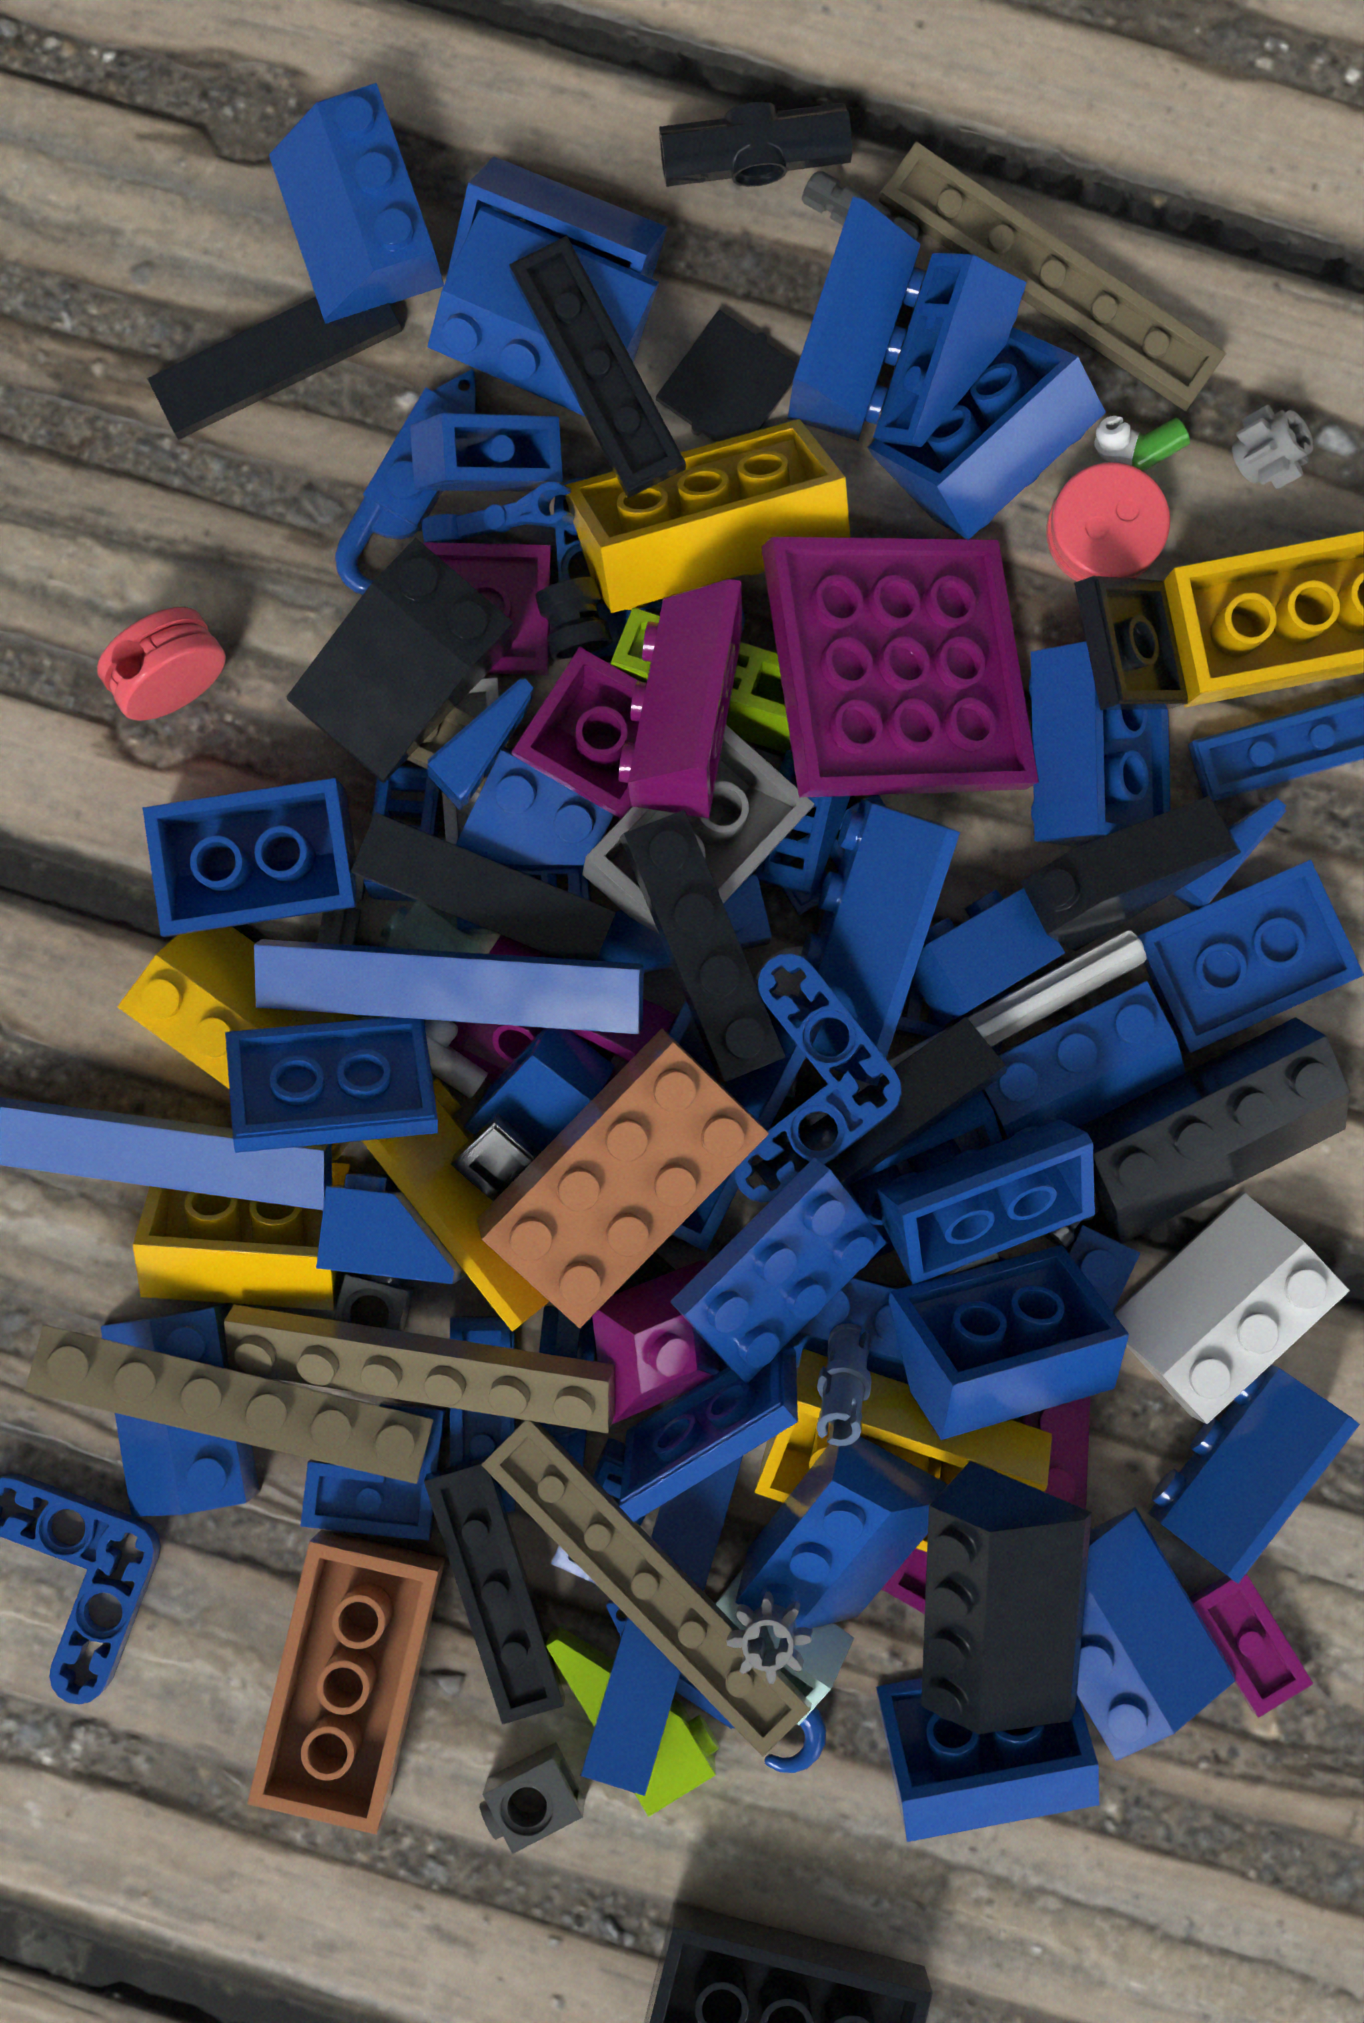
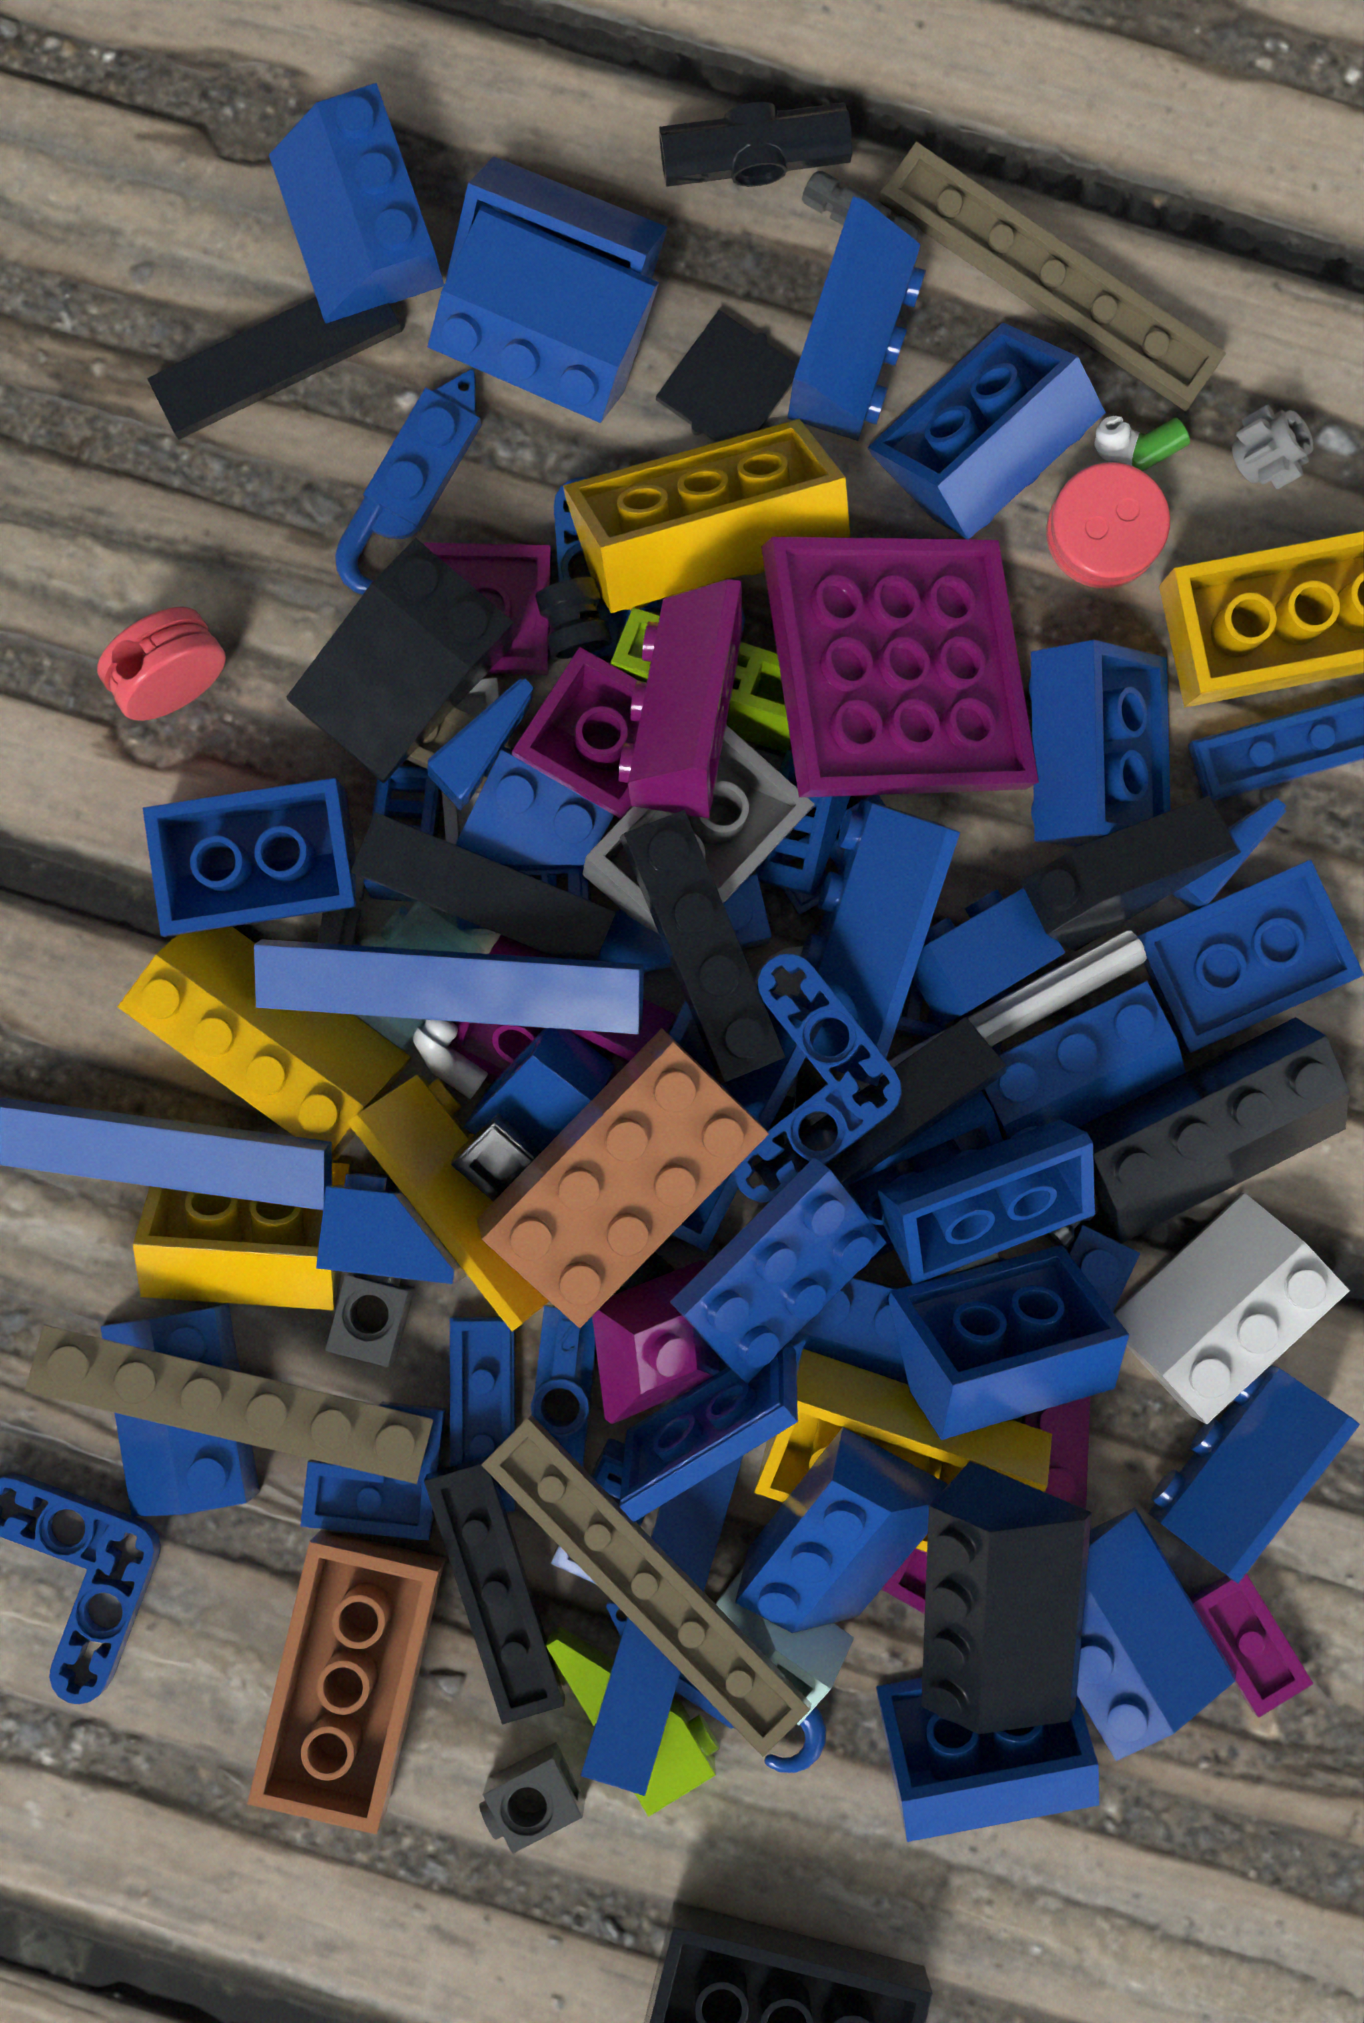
dark tan plate [224,1305,615,1433] -> none
blue tile [225,1017,438,1153] -> none
blue brick [410,413,563,492] -> none
blue piece [422,481,574,543] -> none
black tile [509,236,686,498] -> none
light grey gear [726,1591,813,1684] -> none
sand blue pin [817,1323,872,1446] -> none
blue slope [873,253,1027,447] -> none
black tile [1074,576,1188,710] -> none

